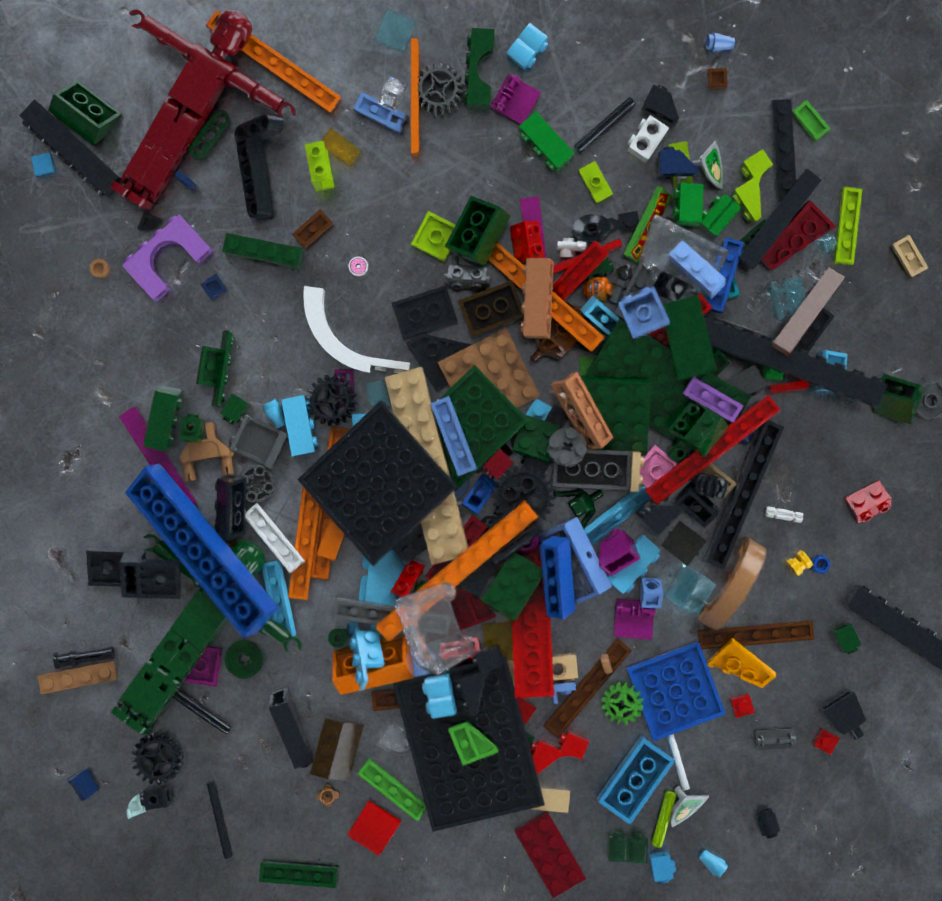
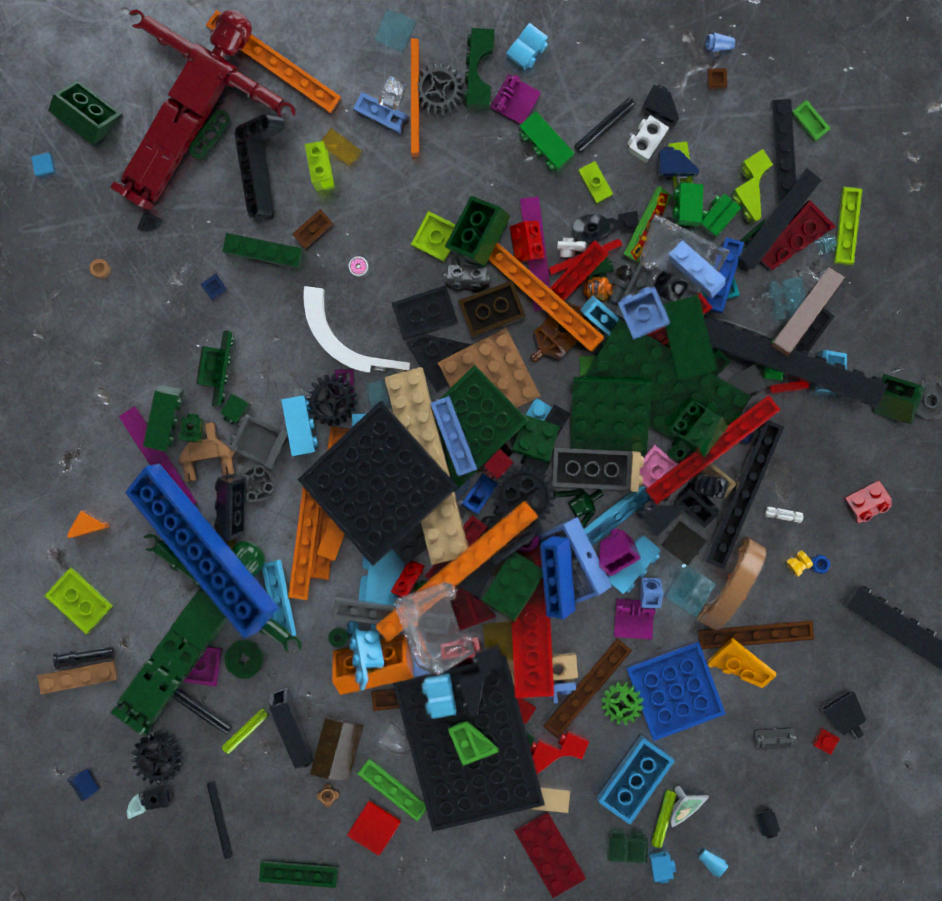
black brick [19,99,121,197] -> none
black bracket [86,548,182,599] -> none
medium lavender arch [122,214,213,302] -> none
dark blue tile [175,170,197,190] -> none
white tile [245,503,305,573] -> none
medium azure cone [262,399,286,429] -> none
nougat brick [521,258,554,339] -> none
dark grey plate [547,427,587,467] -> none
nougat fence [551,372,613,450] -> none
medium nougat tile [600,654,613,674] -> none
white bar [667,734,690,791] -> none
medium lavender plate [682,377,743,422] -> none
shield [692,141,723,189] -> none
red plate [730,693,755,718] -> none
dark green brick [830,623,862,654] -> none
tan plate [891,235,928,278] -> none
none -> lime tile [44,567,113,635]
none -> orange slope [67,511,110,538]
none -> lime axle [222,709,269,754]

